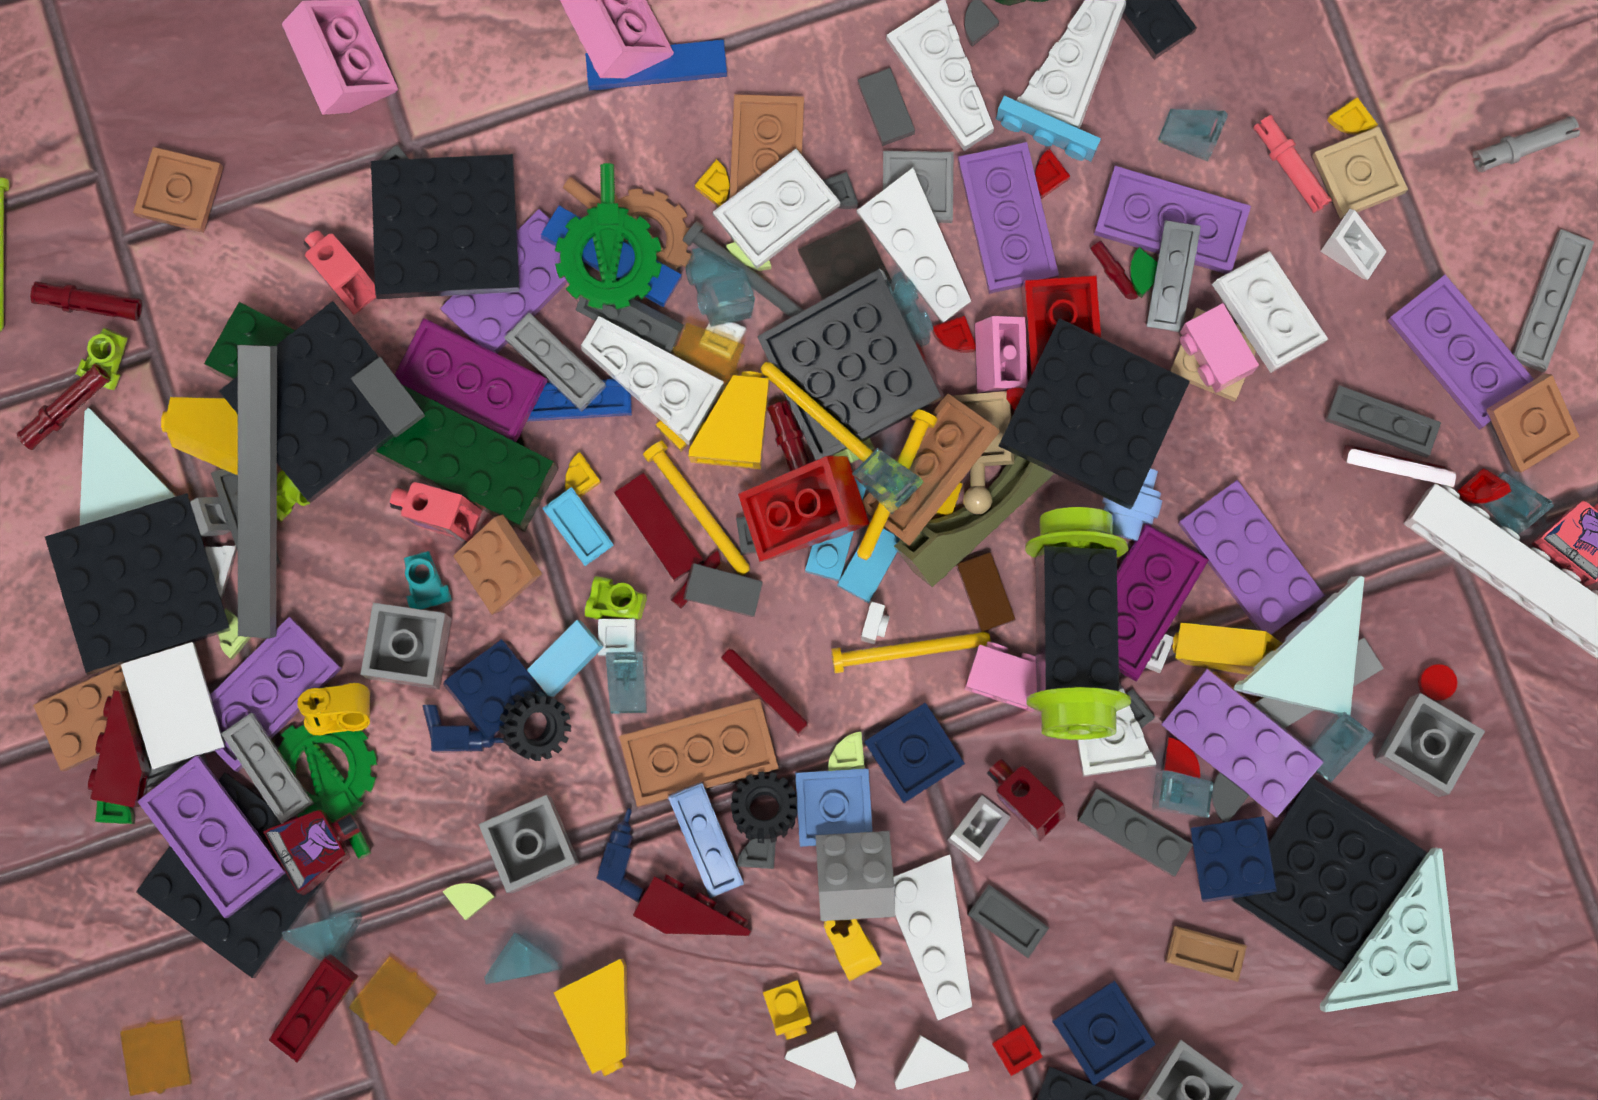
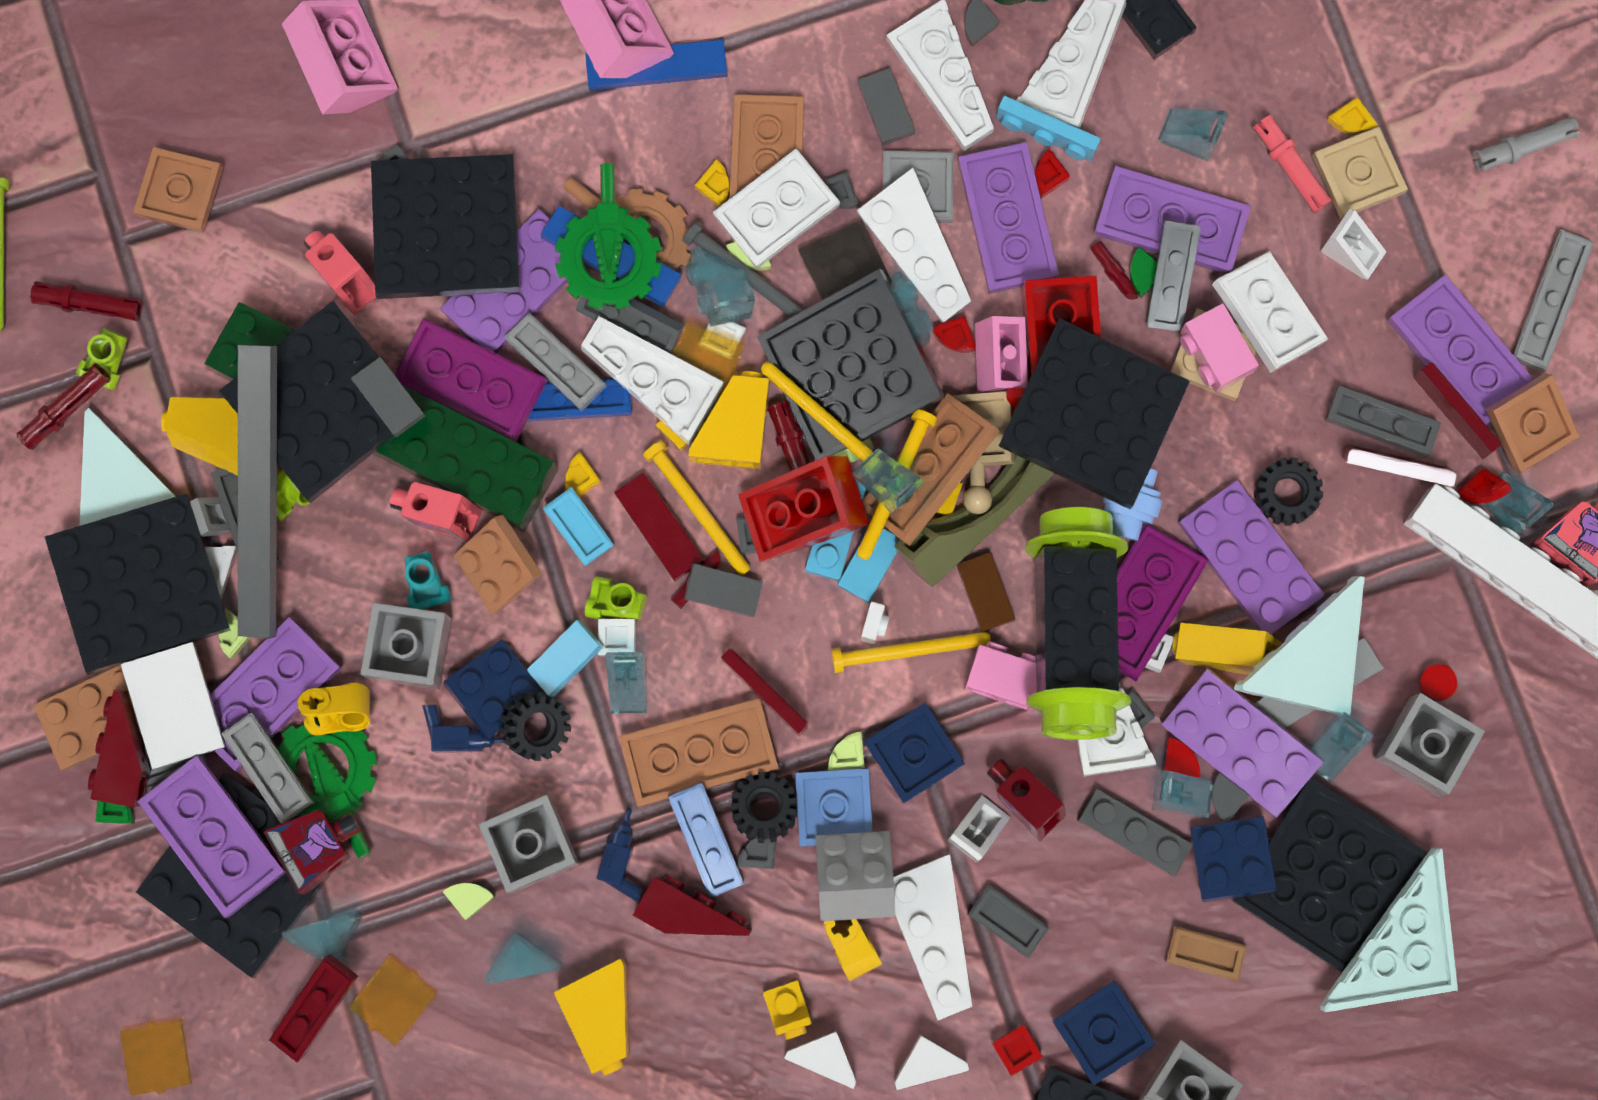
none -> black tyre [1254,457,1324,526]
none -> dark red tile [1413,362,1501,459]

